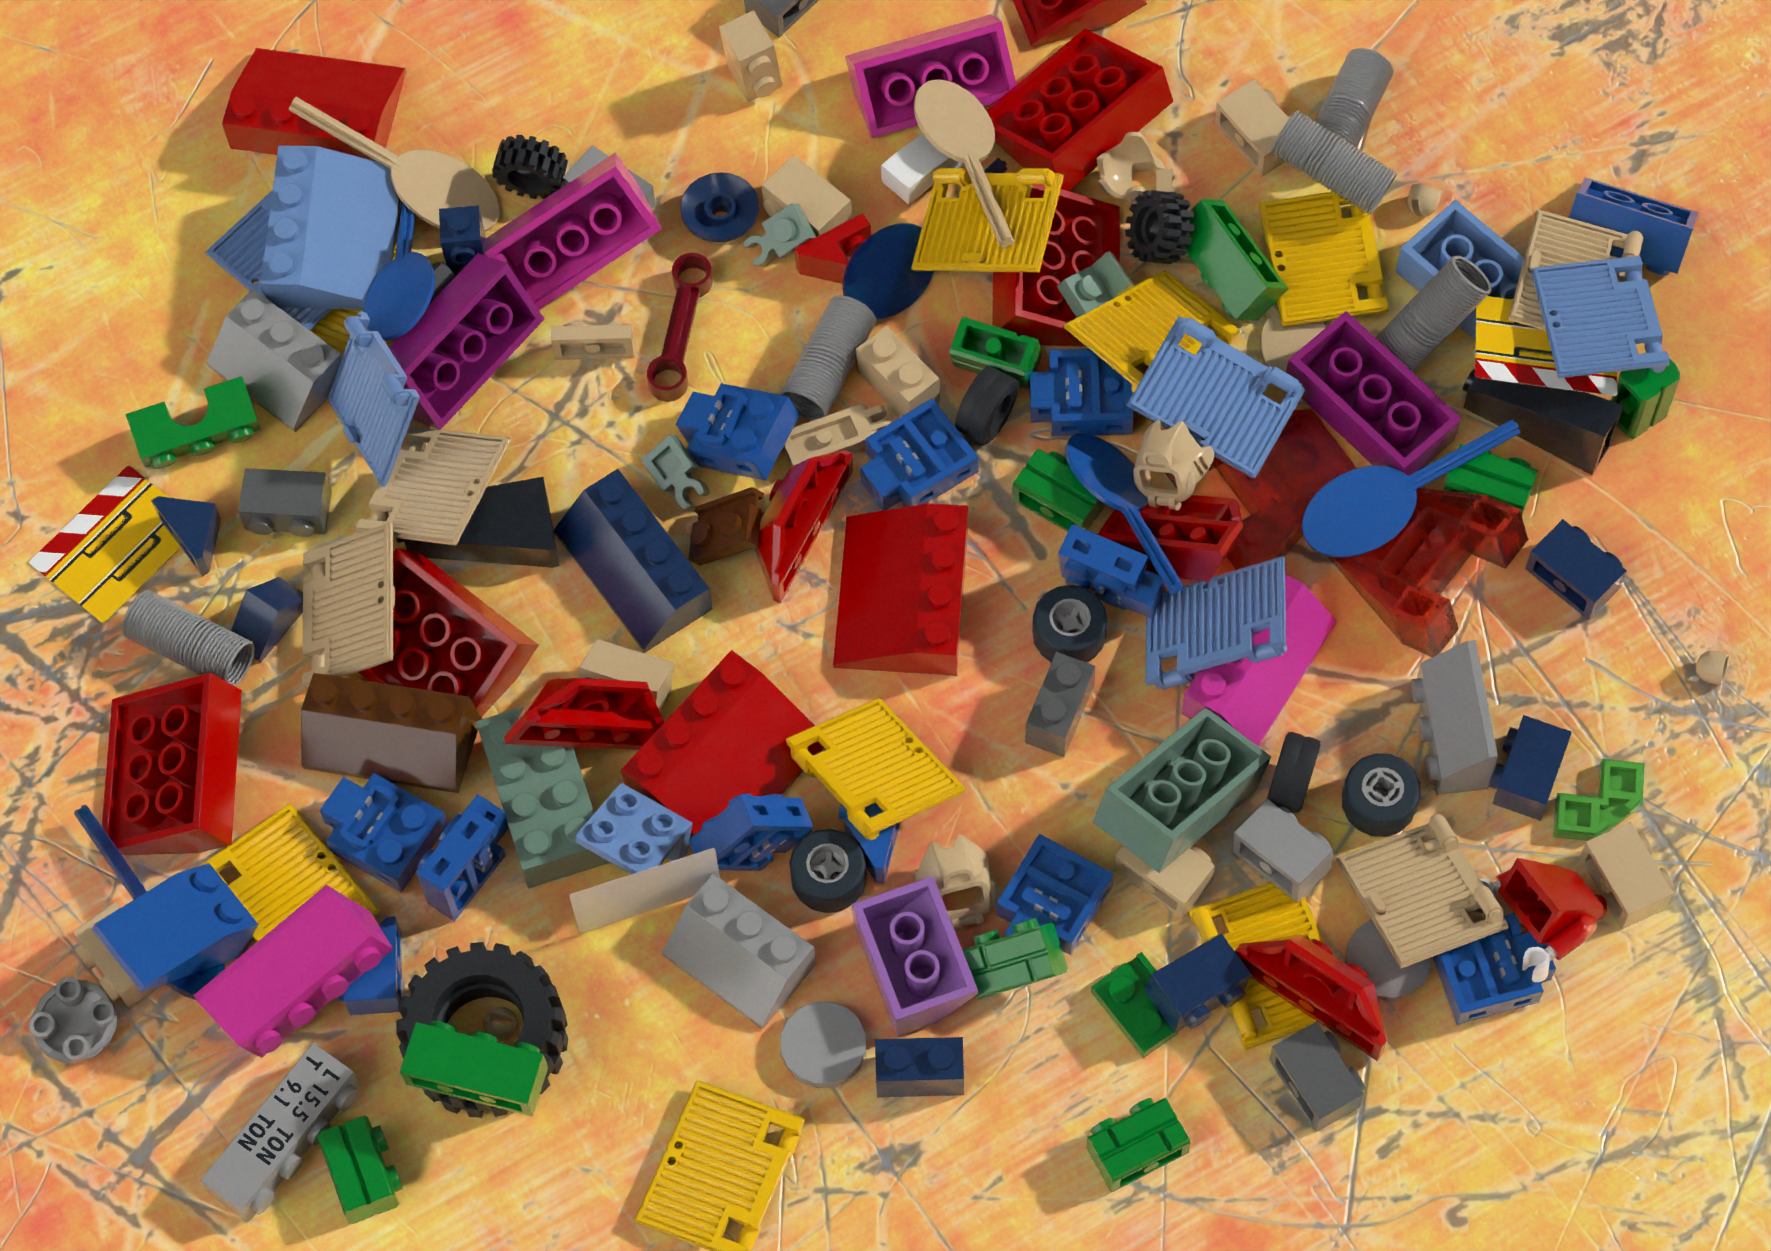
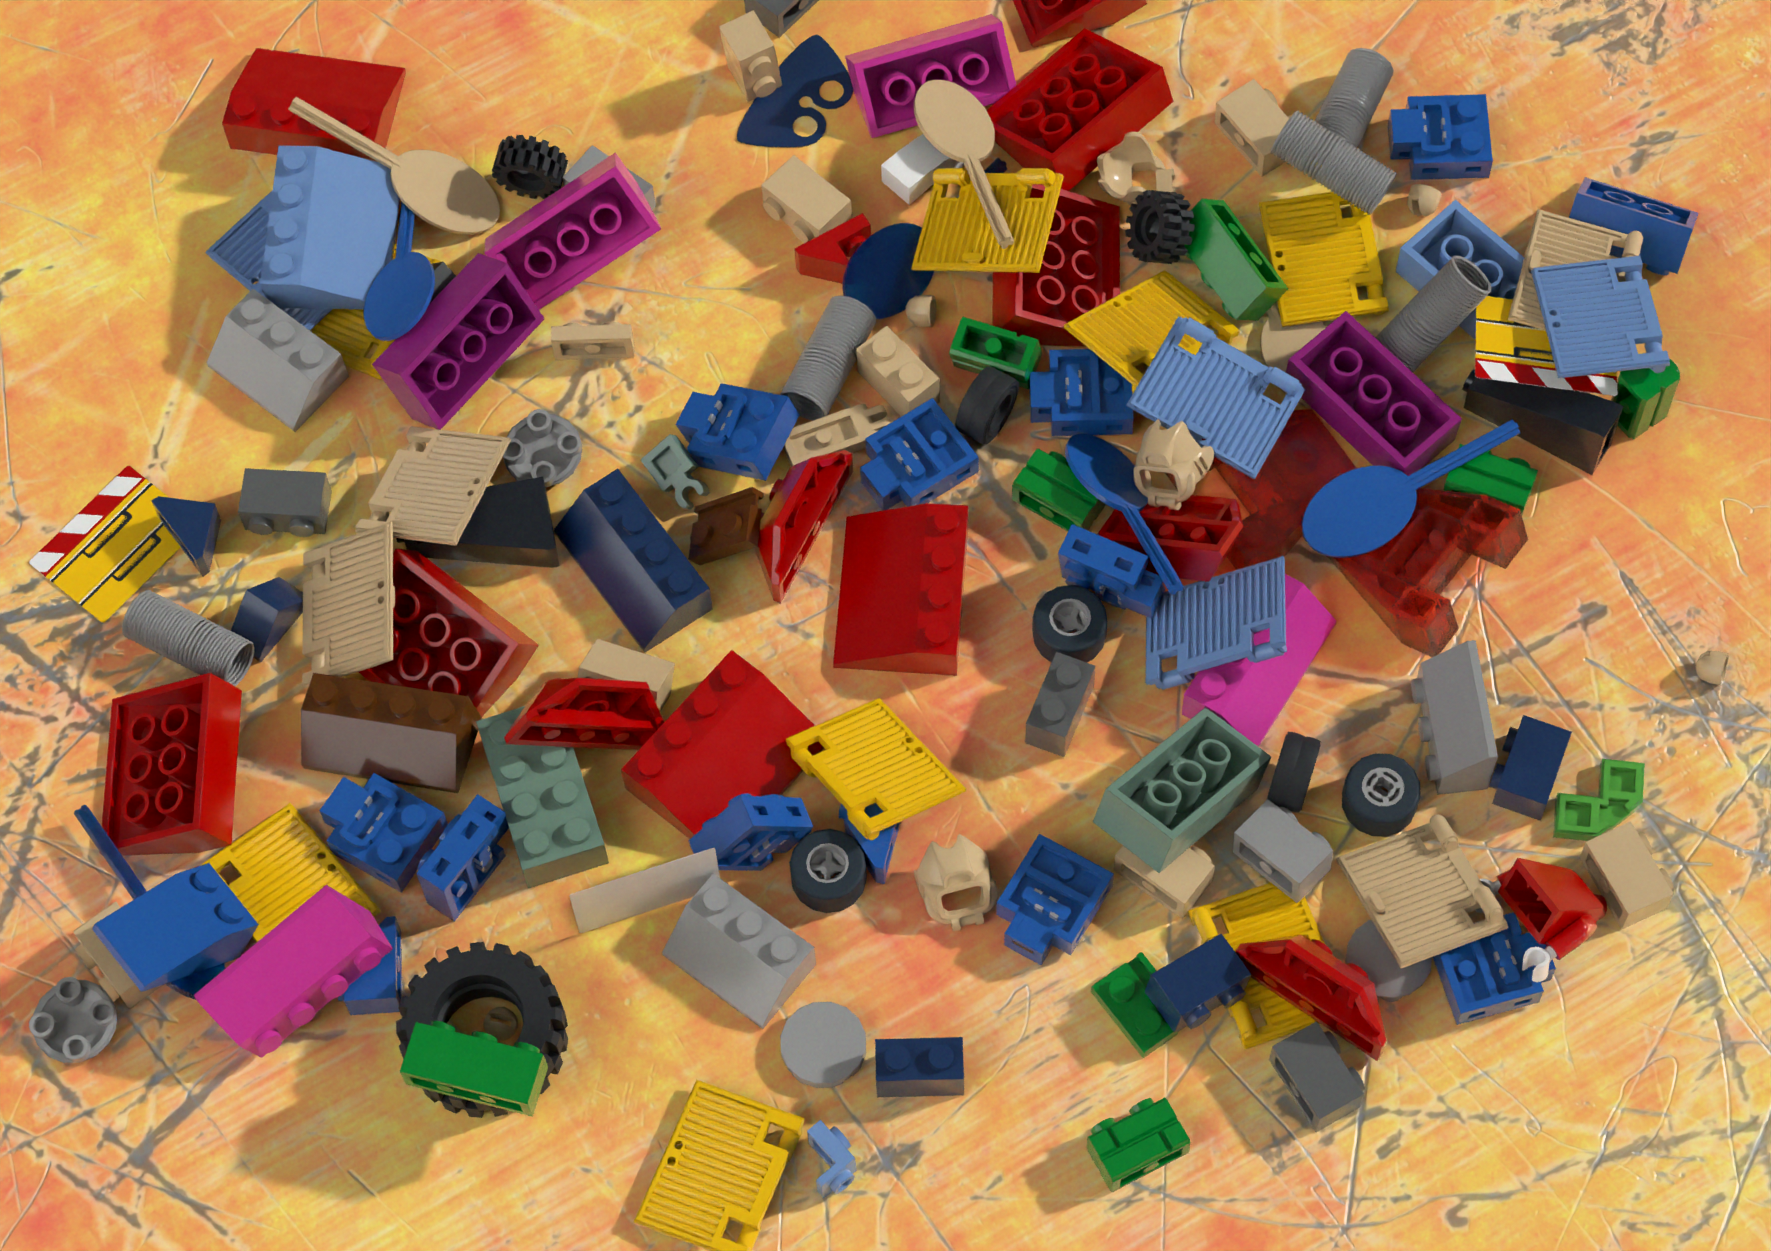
green arch [125,376,261,469] -> none
light grey brick [201,1043,360,1222] -> none
green brick [317,1116,403,1224] -> none
medium blue window [327,311,420,487] -> none
dark blue brick [439,205,486,276] -> none
medium blue bracket [575,783,692,874] -> none
dark red piece [647,253,713,402] -> none
dark blue dish [680,172,759,242] -> none
sand green plate [743,203,816,266] -> none
medium lavender slope [852,876,978,1037] -> none
green brick [963,918,1068,999] -> none
sand green slope [1057,252,1134,317] -> none
dark blue brick [1525,519,1627,620] -> none
none -> light grey dish [503,409,583,488]
none -> dark blue piece [737,34,853,147]
none -> medium blue bracket [807,1120,856,1198]
none -> tan hinge [906,295,936,327]
none -> blue piece [1387,94,1493,180]

